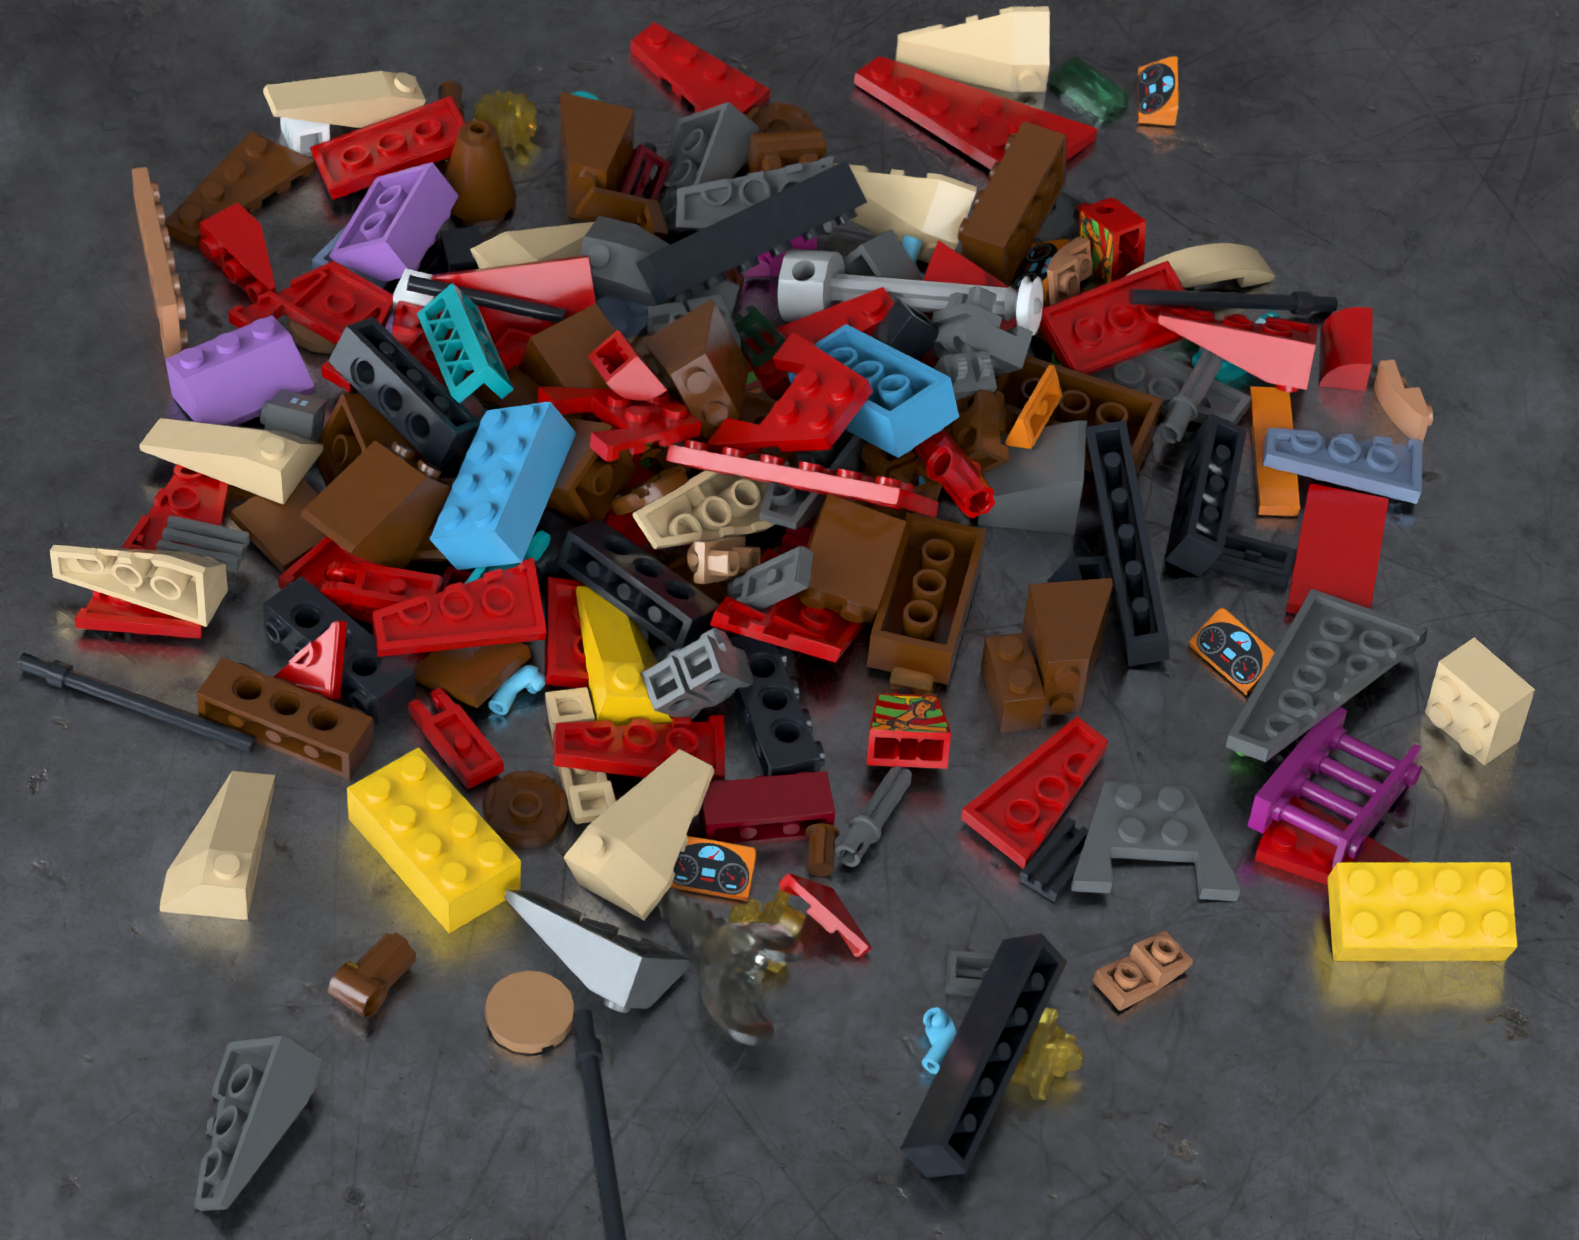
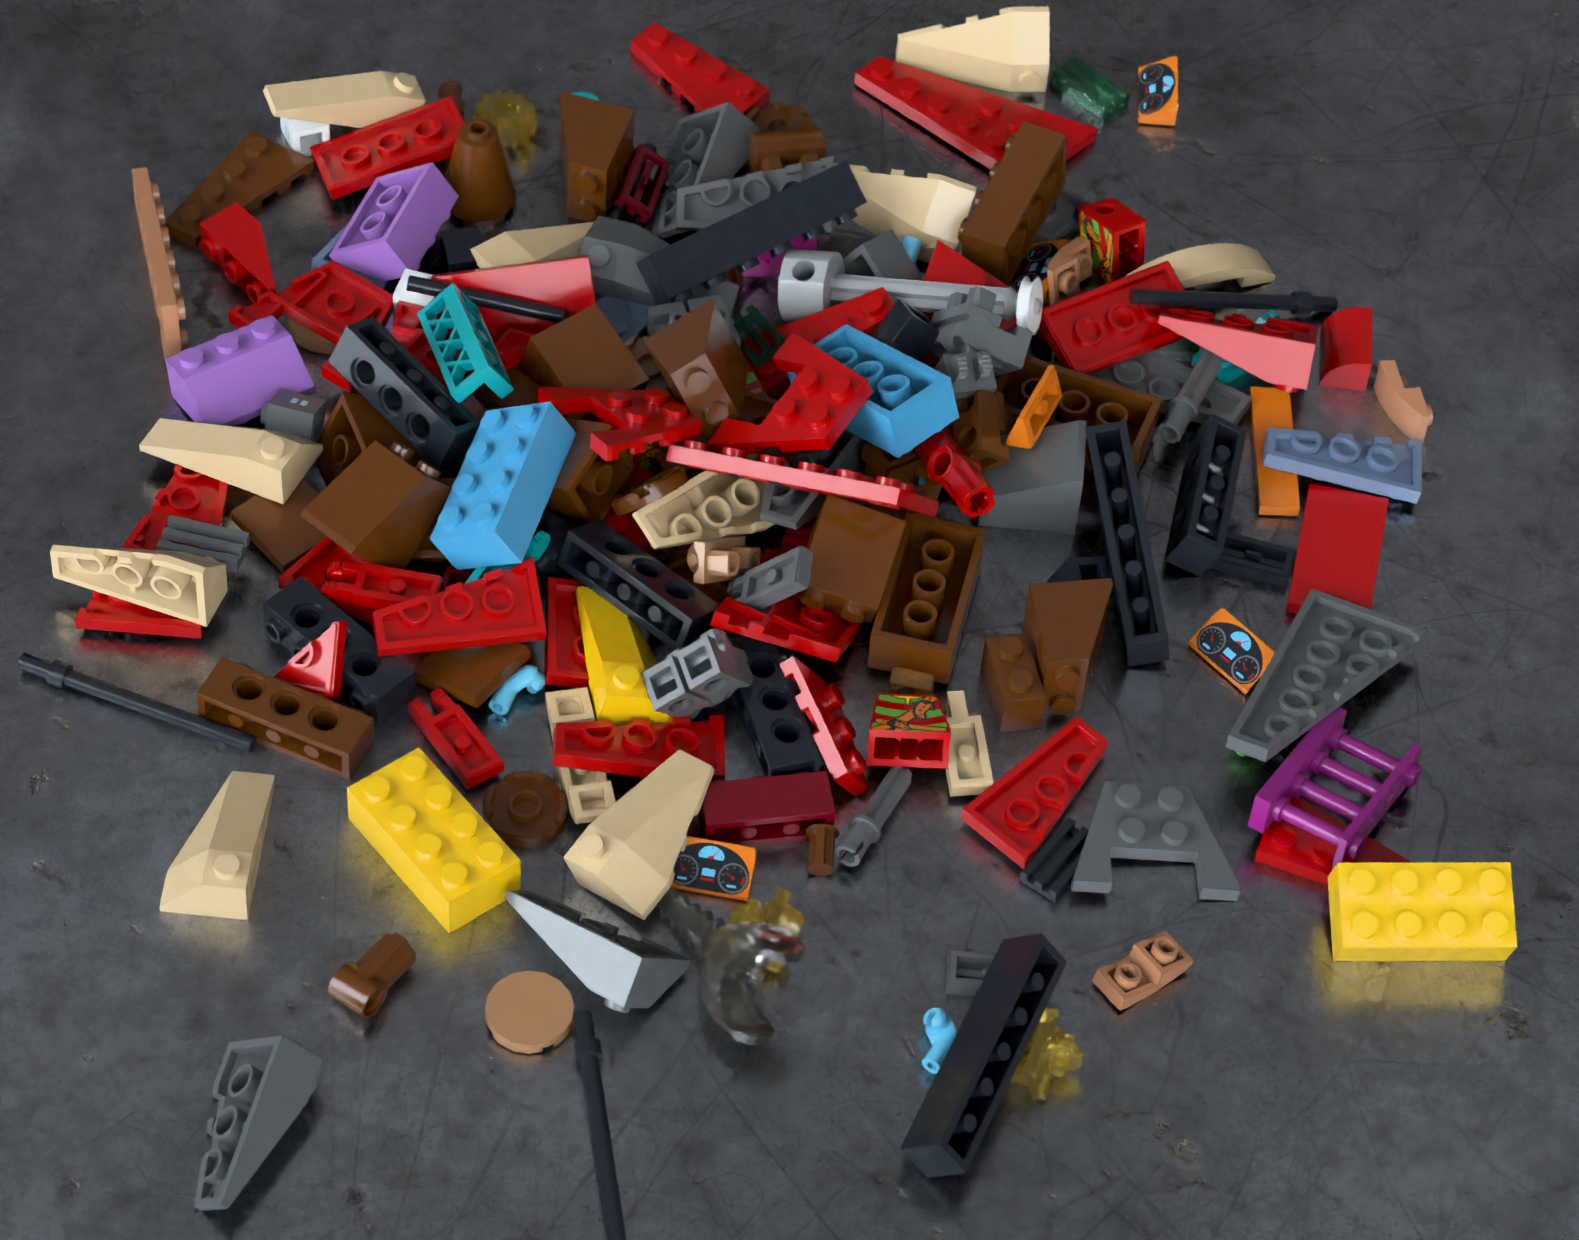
reddish brown bracket [575,187,669,241] -> none
red brick [587,329,667,401] -> none
red tile [778,873,872,958] -> none
tan brick [1425,637,1535,766] -> none
none -> red wing [779,656,869,797]
none -> tan hinge [945,690,994,797]

